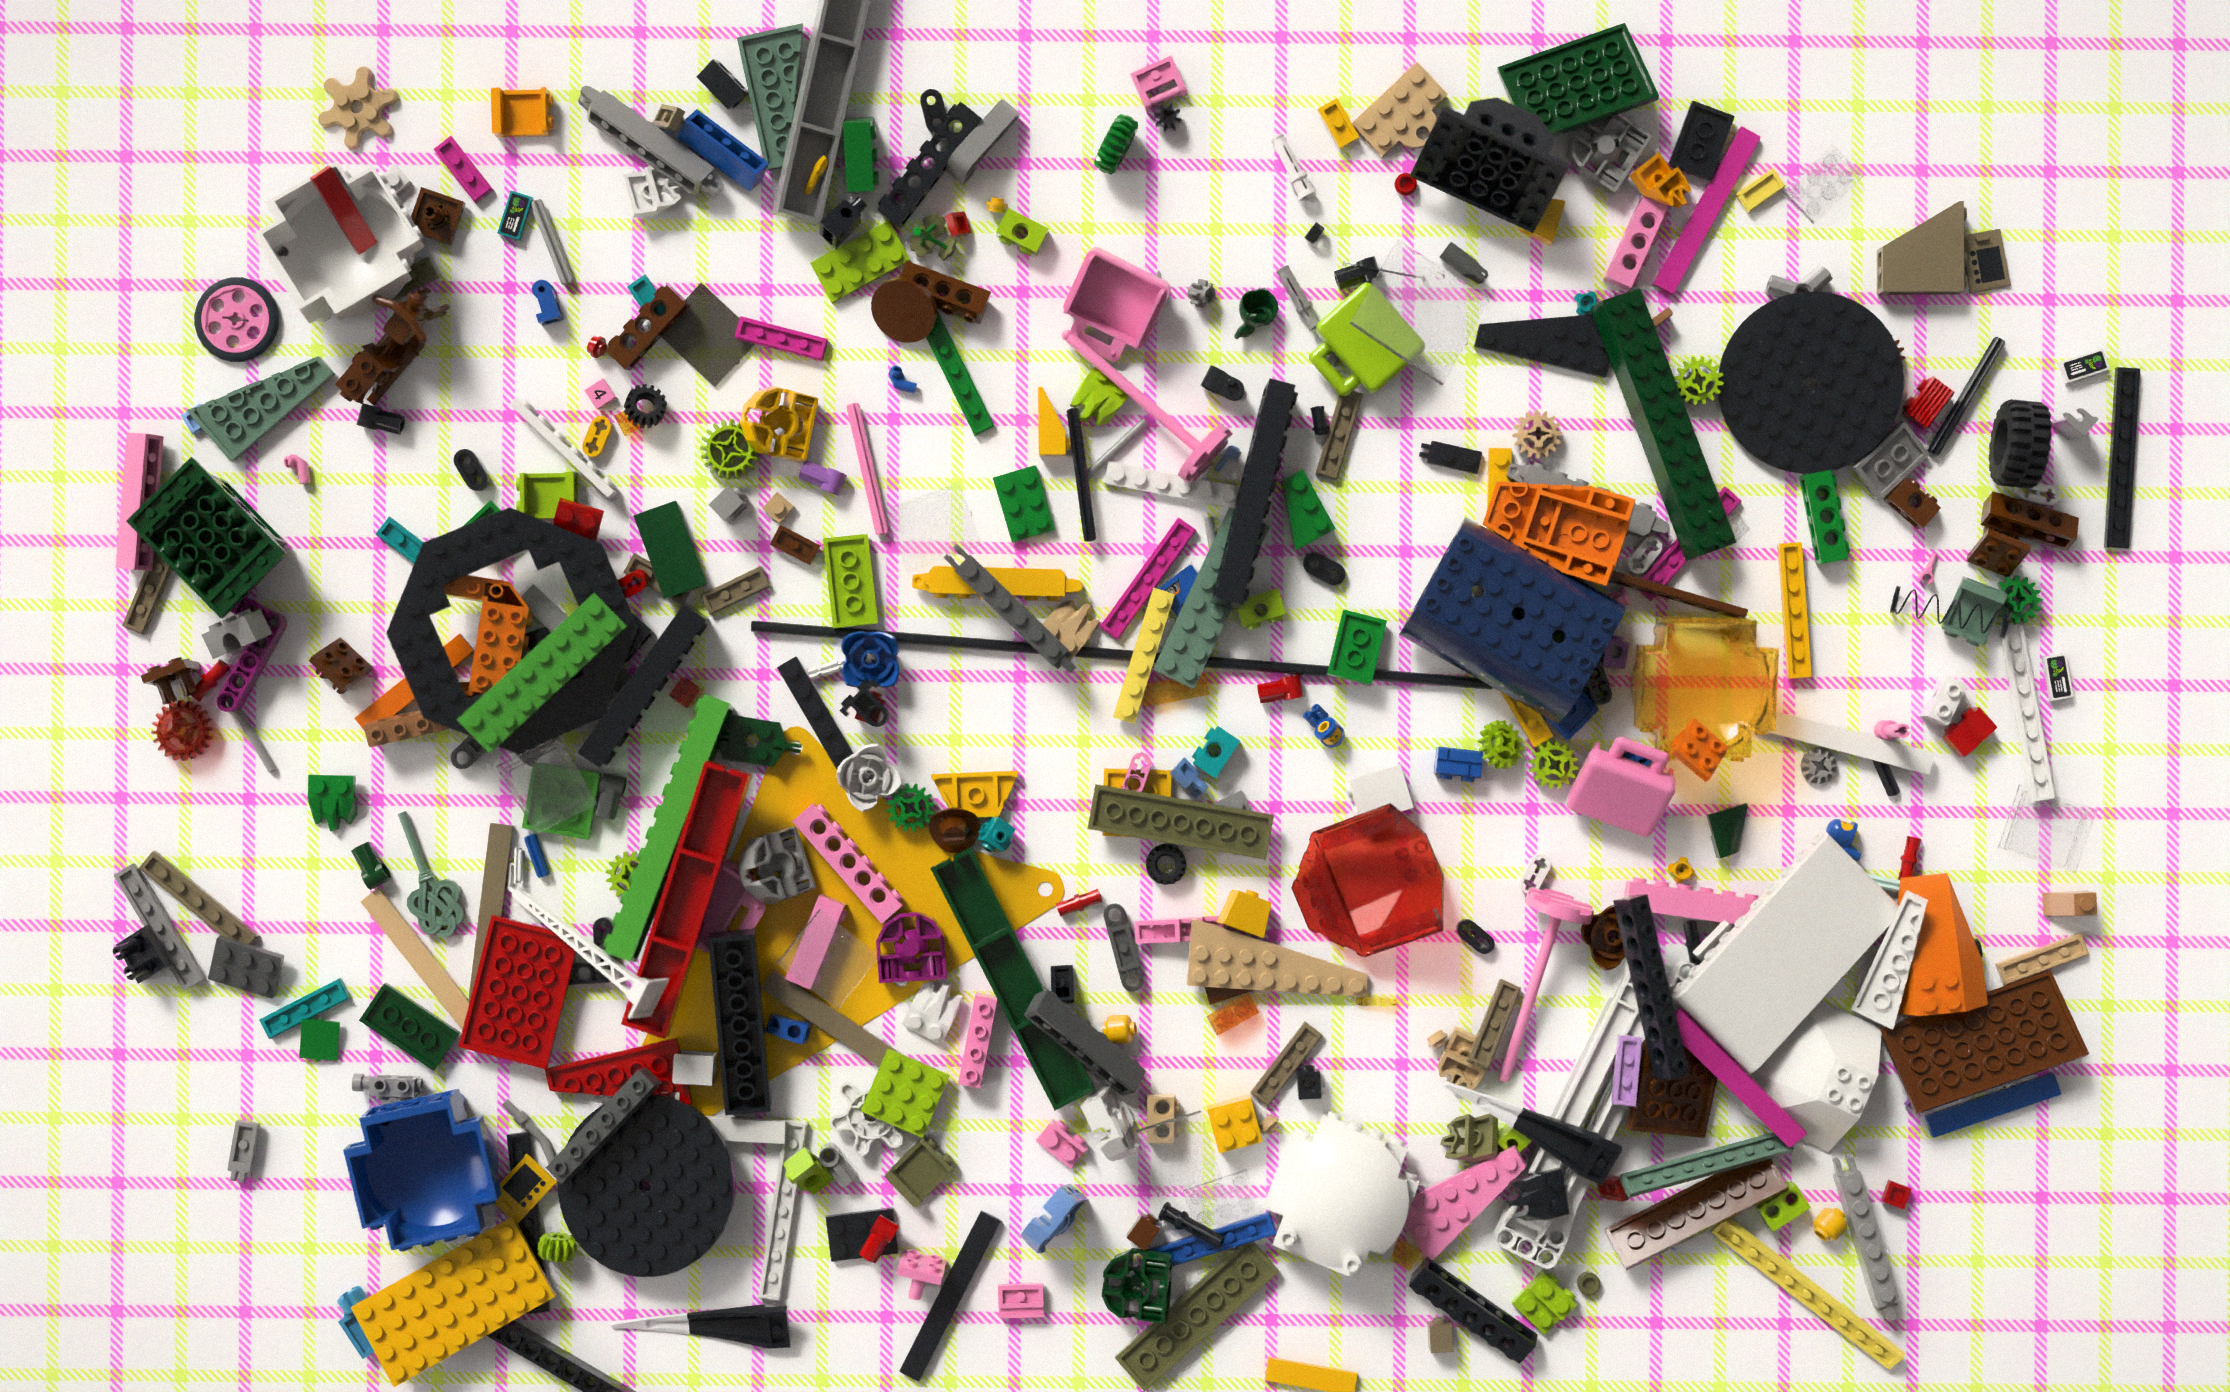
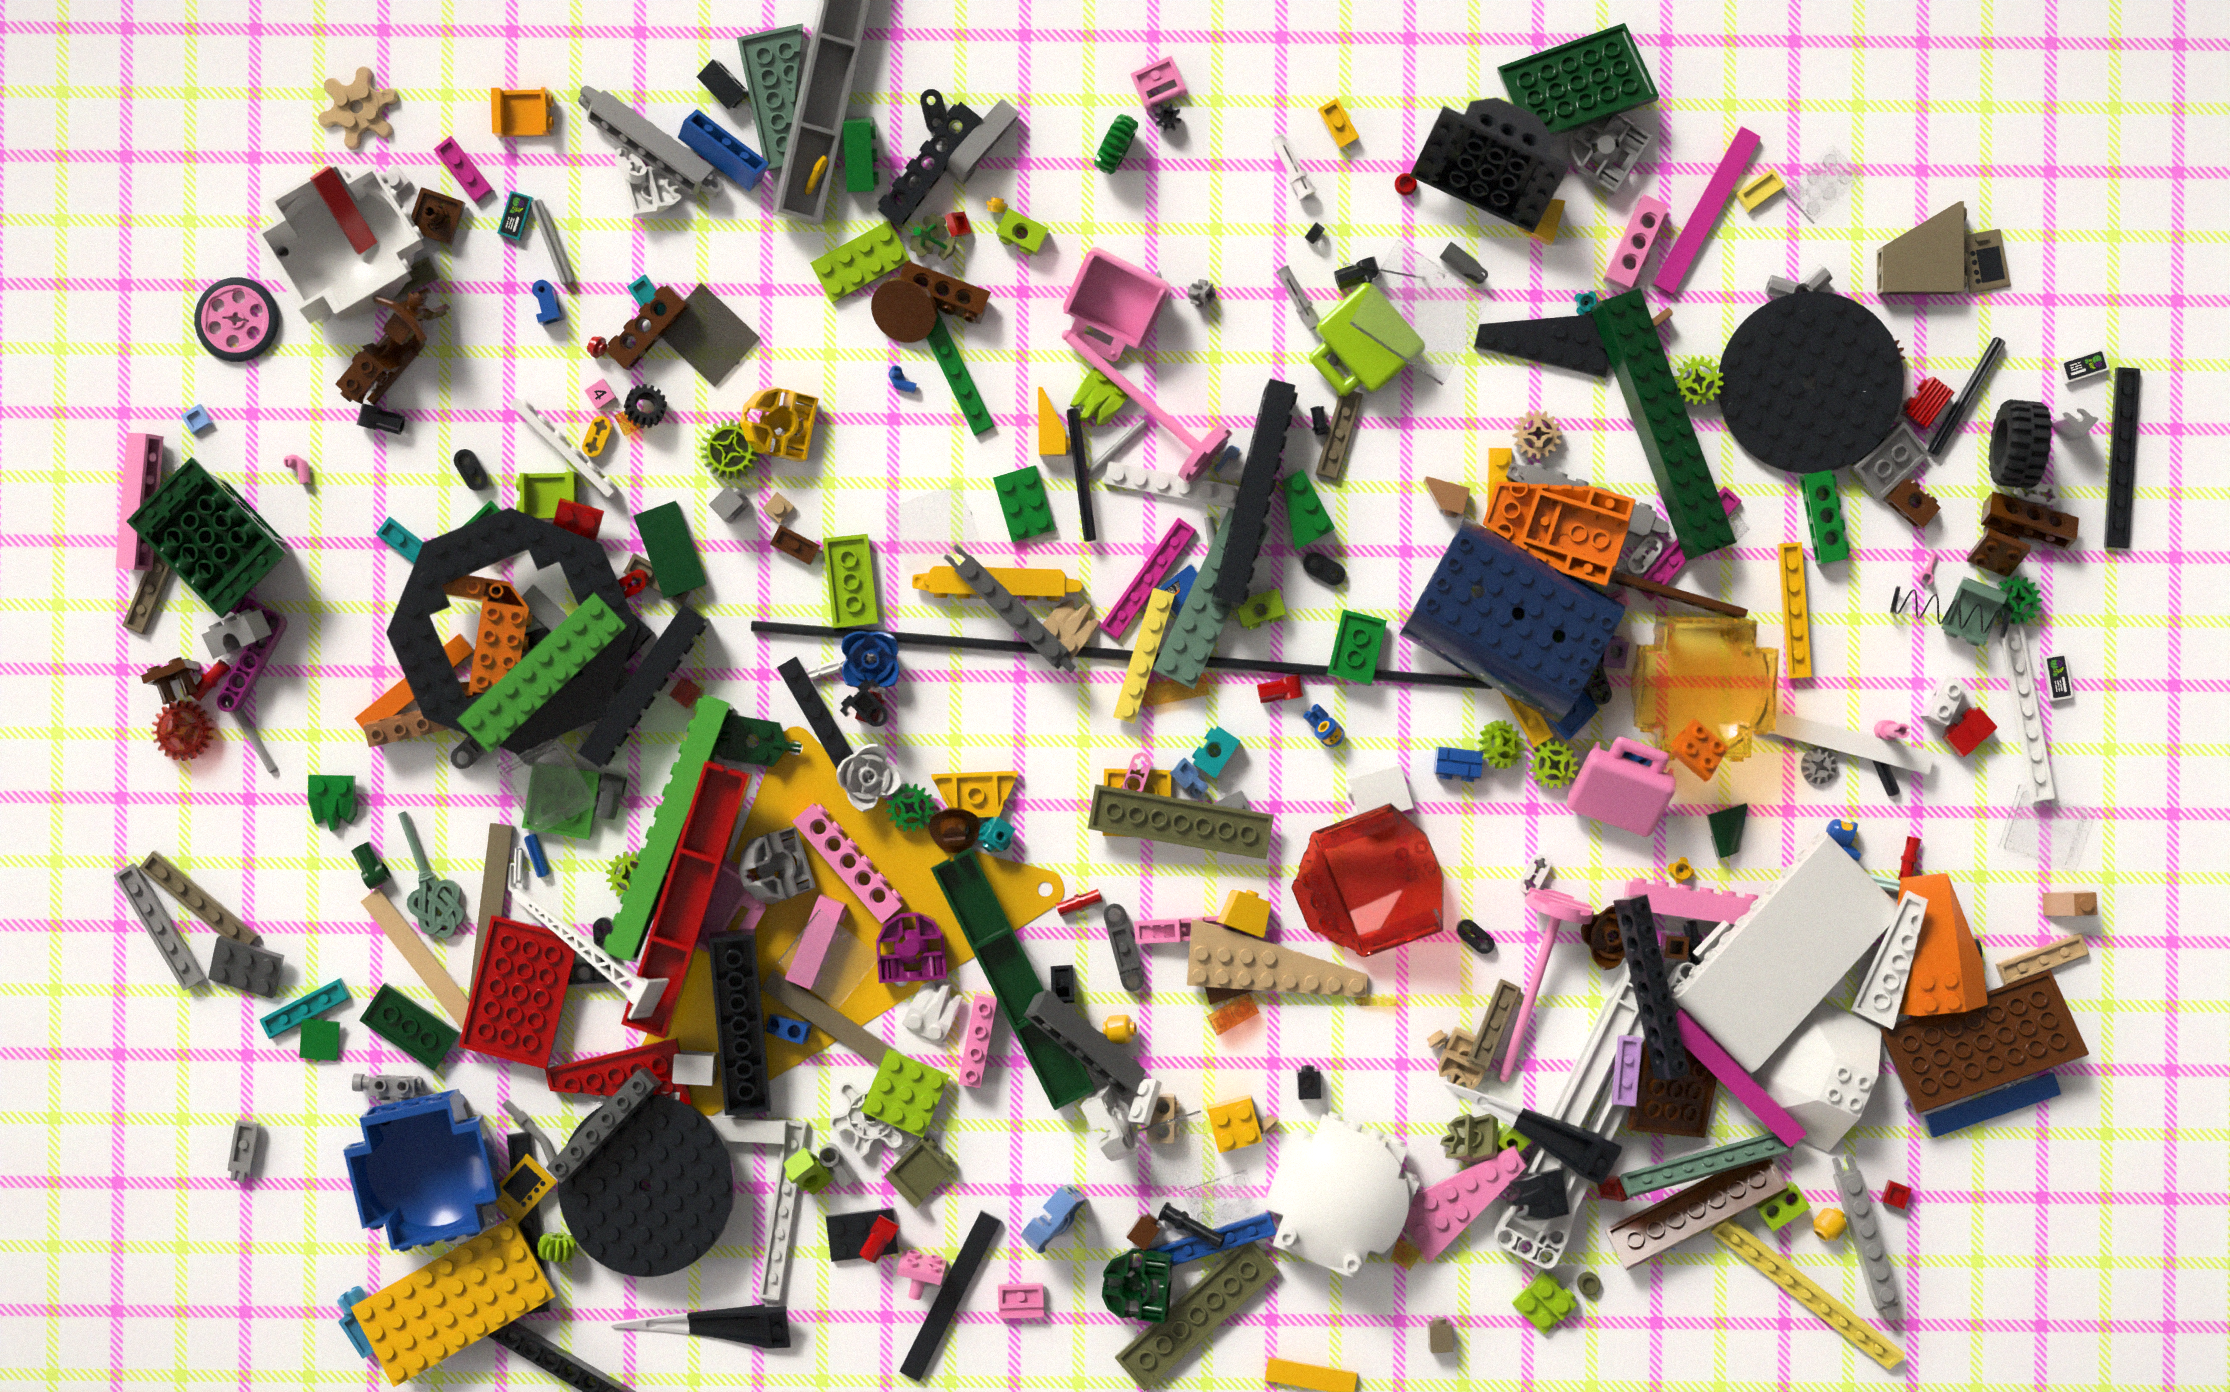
black plate [112,925,171,984] -> none
sand green wing [187,356,335,462] -> none
reddish brown plate [309,637,373,694] -> none
dark tan plate [652,104,686,132] -> none
dark tan tile [700,566,771,615] -> none
dark pink tile [735,316,828,362] -> none
medium lavender piece [798,460,847,496] -> none
black torso [819,197,867,249] -> none
bright pink axle [846,403,889,535] -> none
bright pink bracket [1036,1119,1088,1169] -> none
black tyre [1146,844,1187,885] -> none
black piece [1200,365,1245,401] -> none
dark green hair [1234,287,1279,340] -> none
dark tan tile [1250,1021,1323,1106] -> none
tan plate [1352,62,1448,157] -> none
black brick [1409,1257,1538,1364] -> none
black hinge [1419,441,1482,474] -> none
light orange plate [1629,152,1692,208] -> none
black plate [1668,100,1735,181] -> none
none -> white beam [614,147,647,184]
none -> white plate [1127,1079,1162,1126]
none -> medium nougat slope [1423,476,1470,518]
none -> reddish brown brick [1660,933,1689,960]

